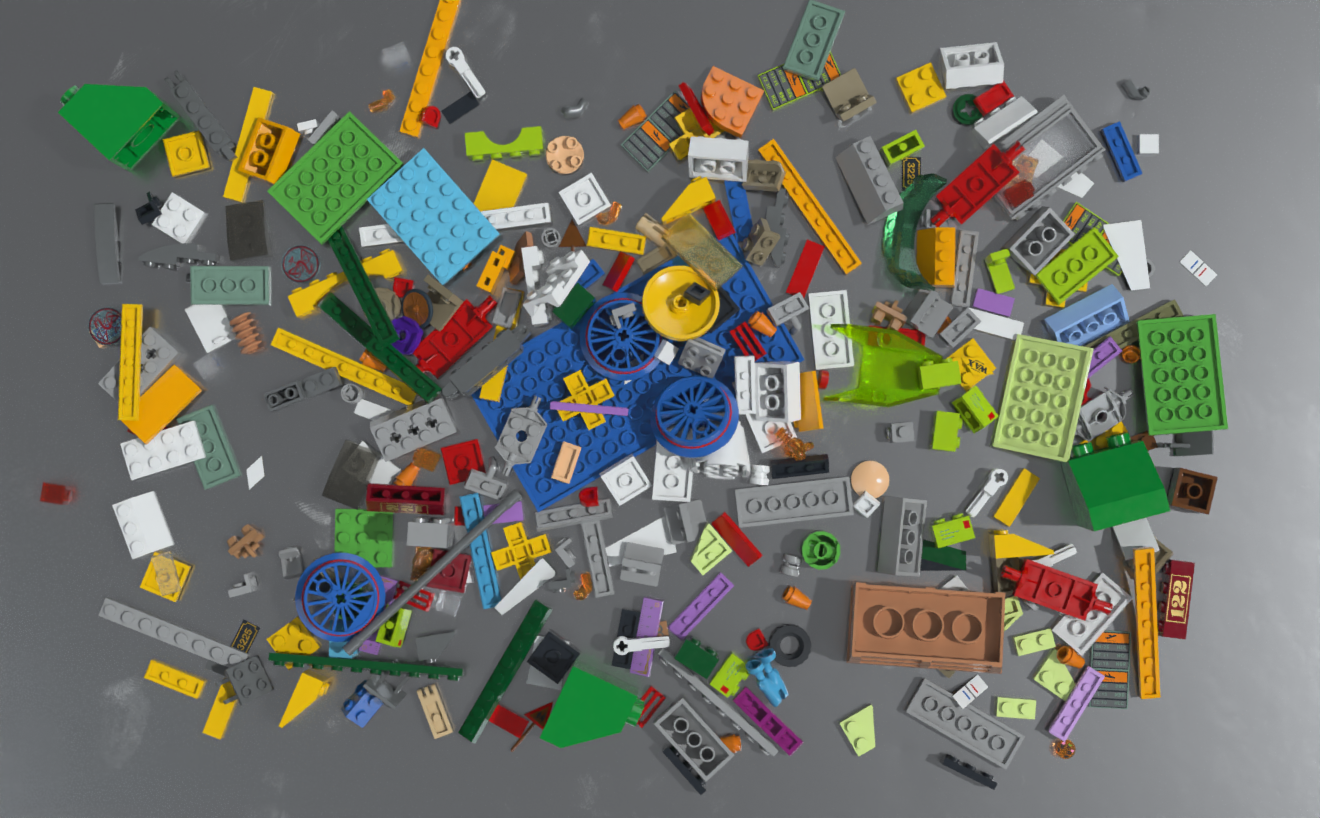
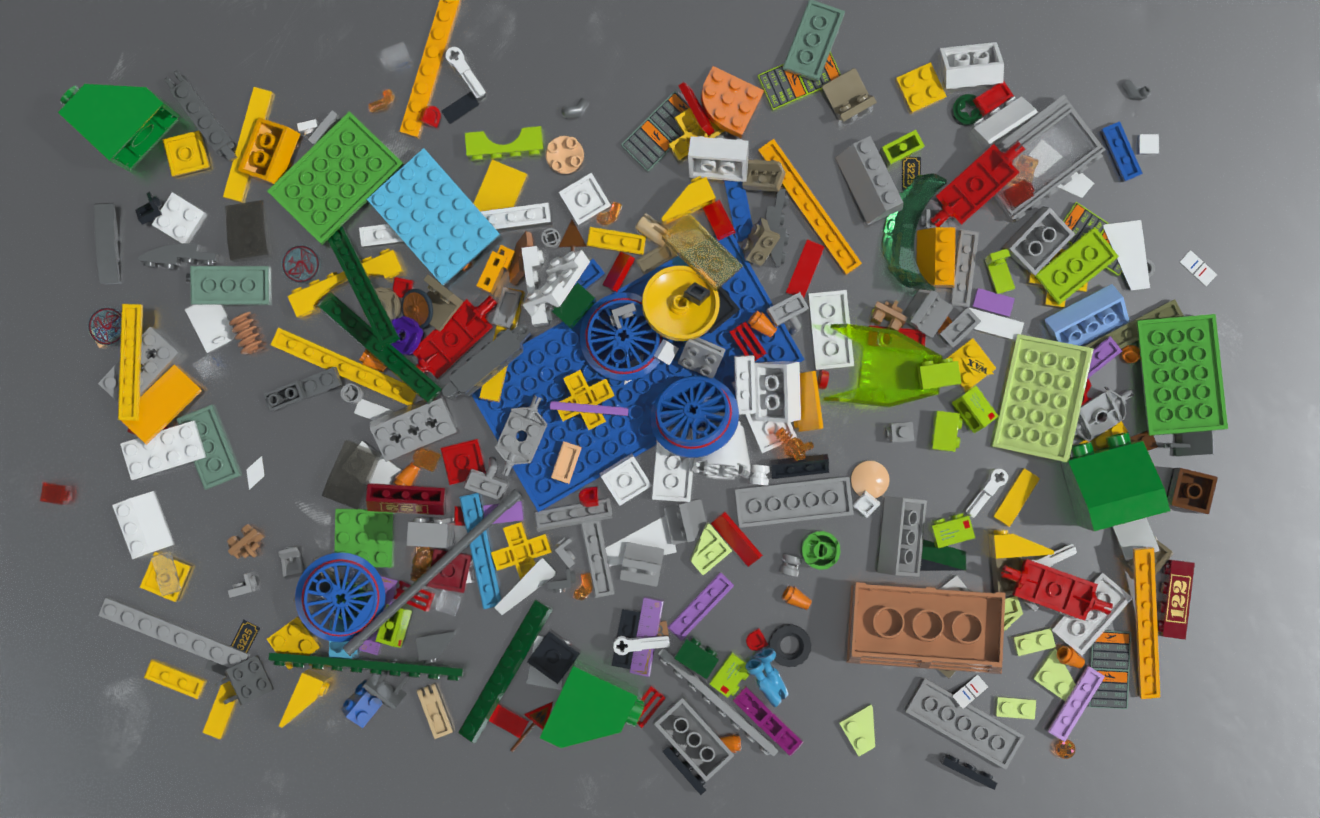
orange cone [618,103,647,129] -> none

